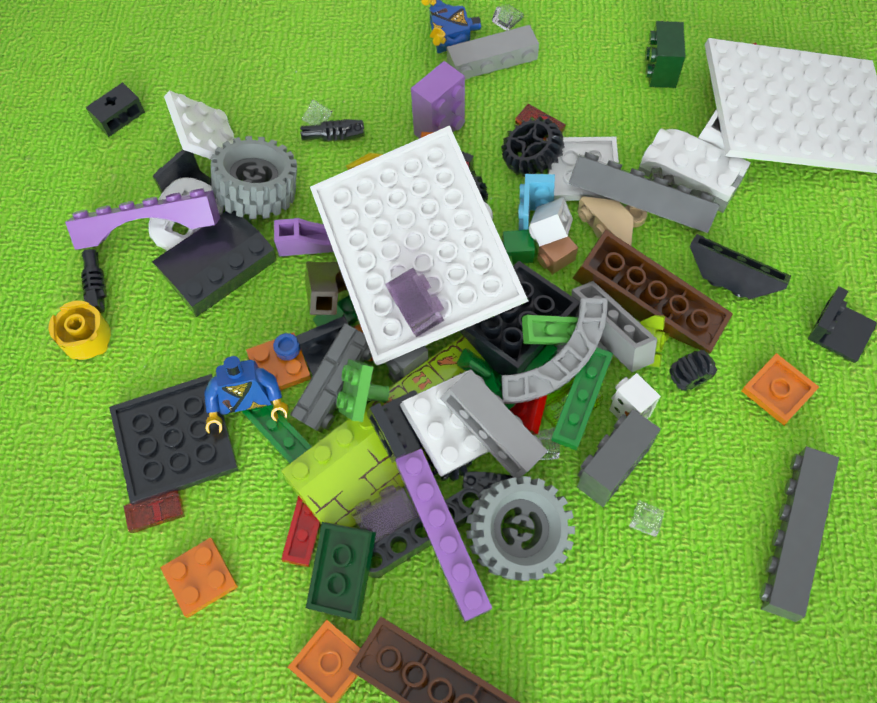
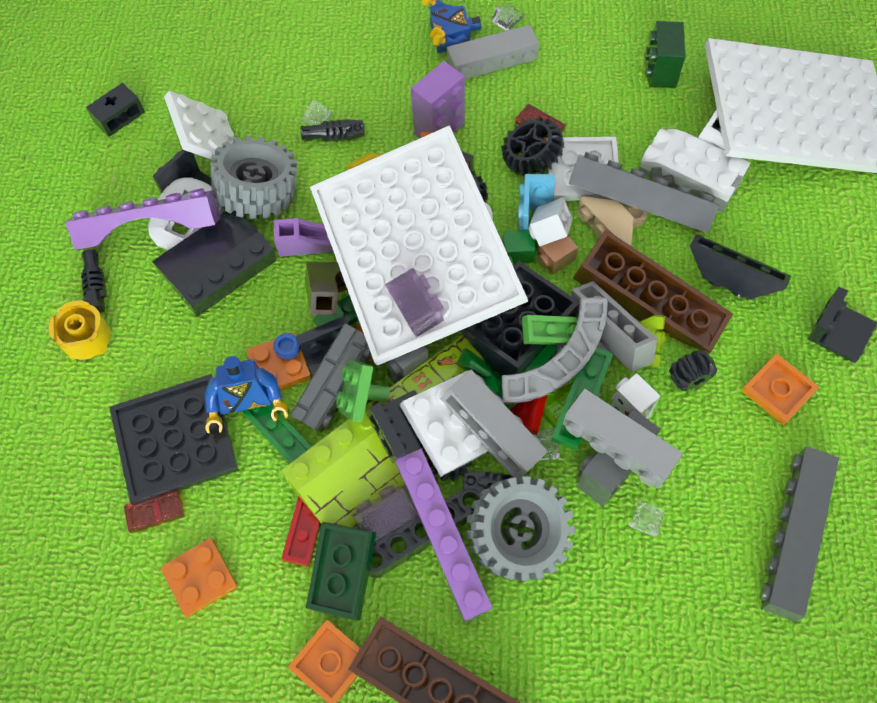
none -> light grey brick [563,389,683,489]

